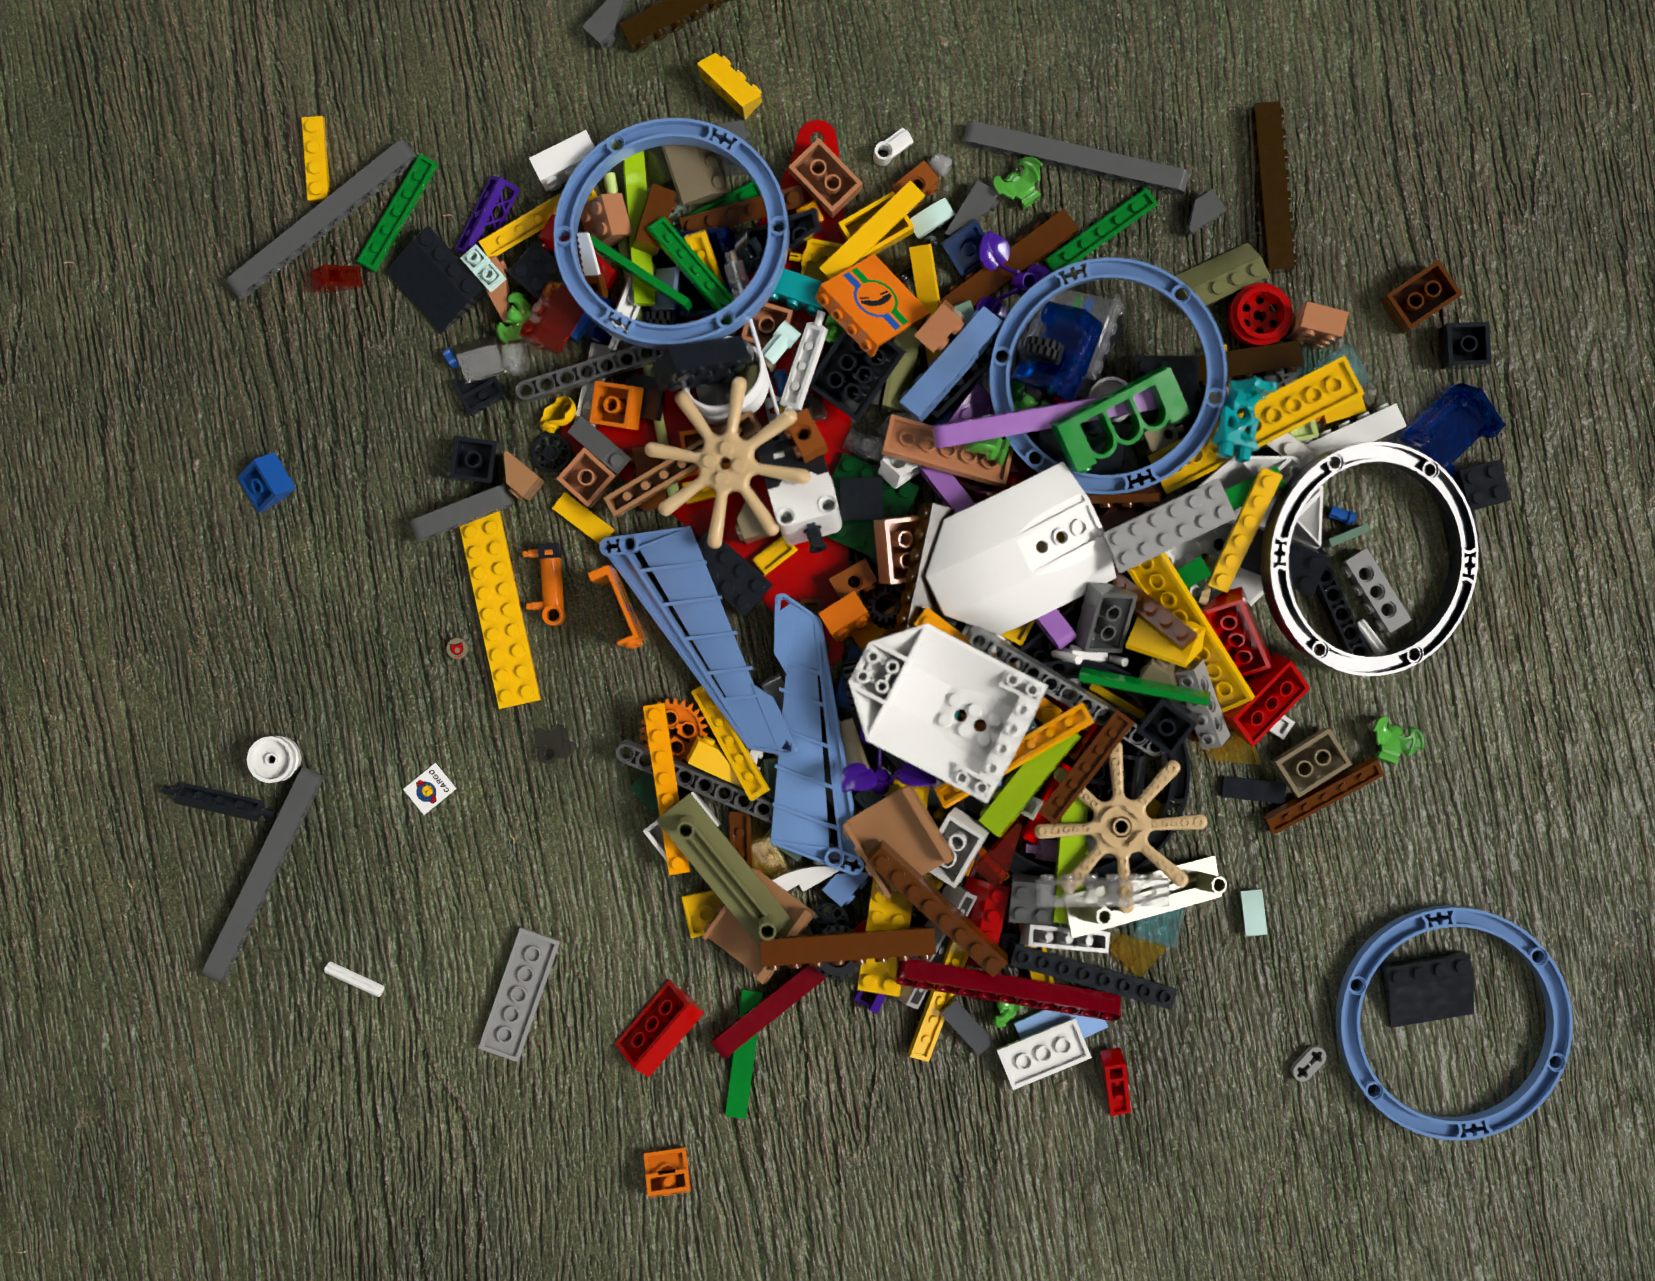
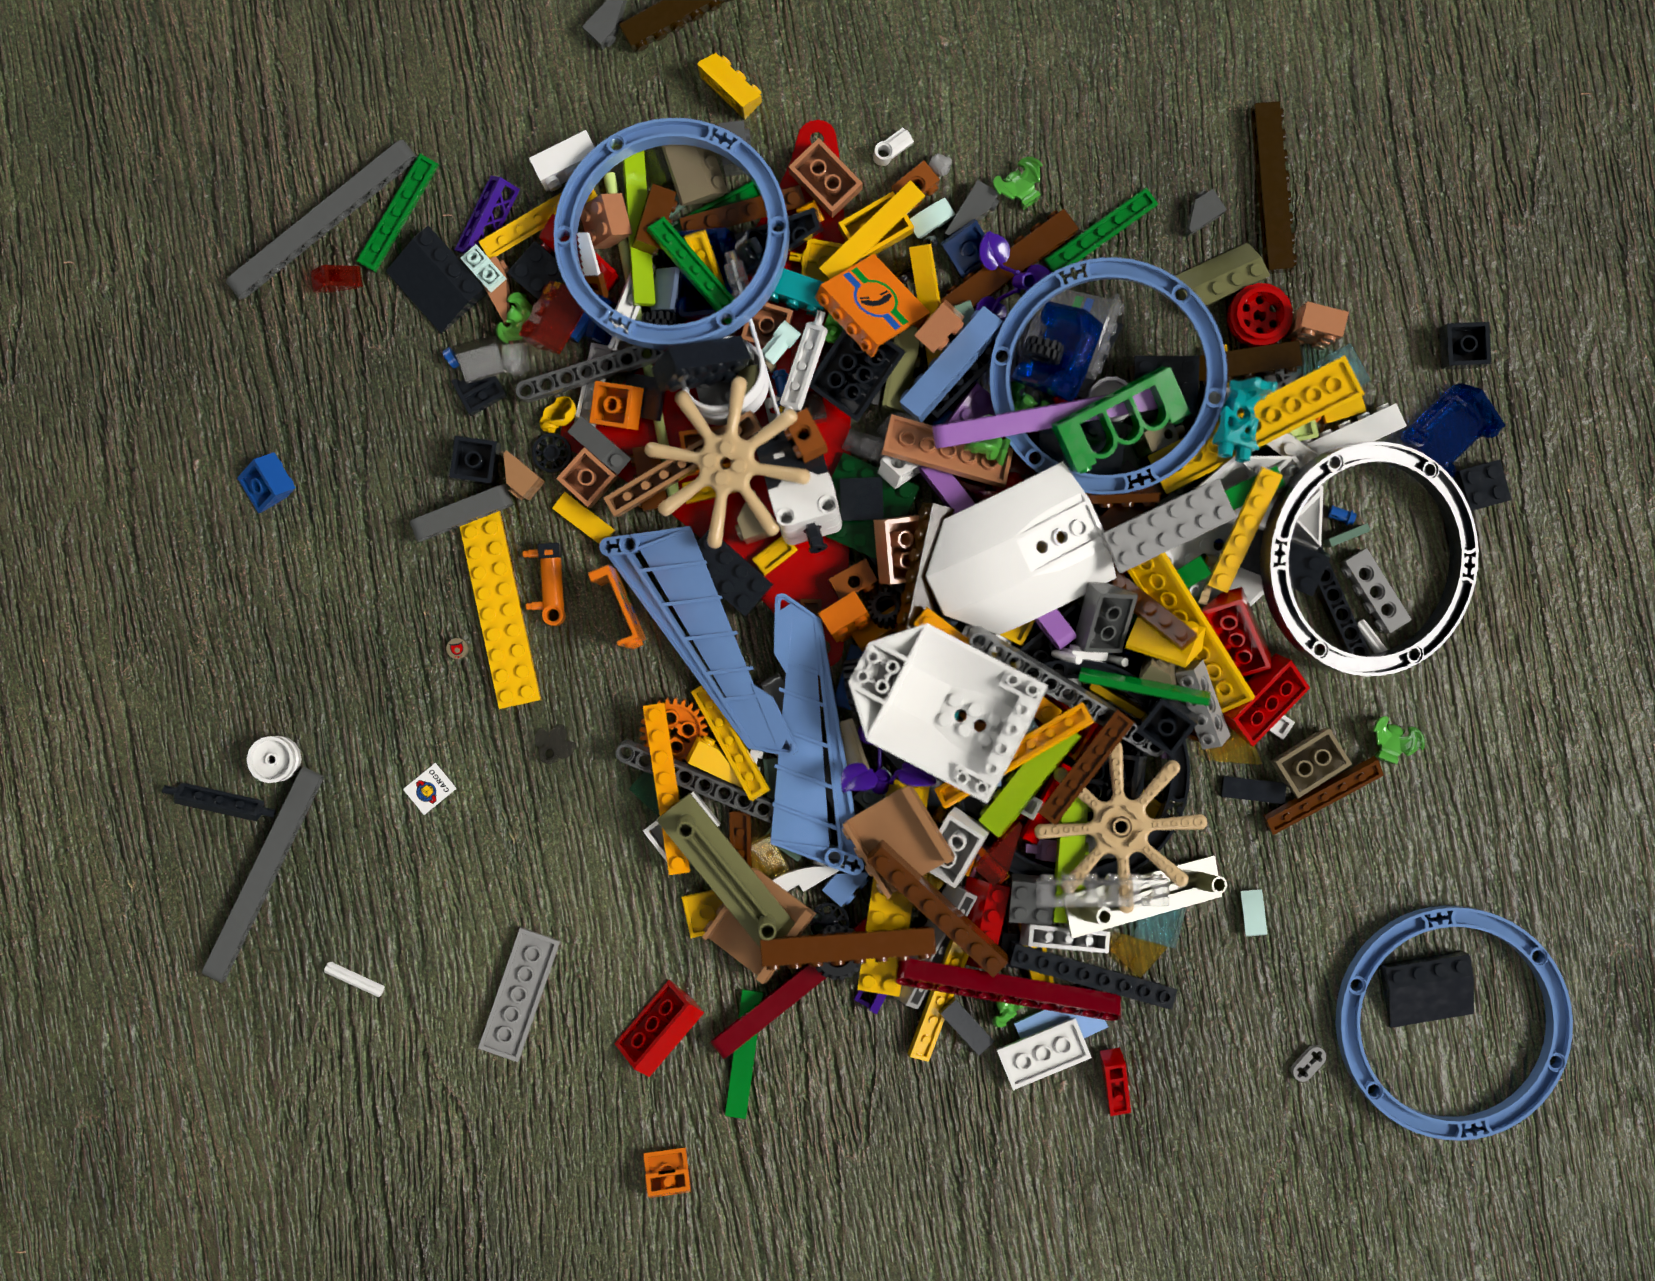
yellow plate [302,116,330,202] -> none
green tile [590,234,693,312] -> none
dark grey beam [962,121,1189,195] -> none
reddish brown brick [1380,260,1463,334] -> none

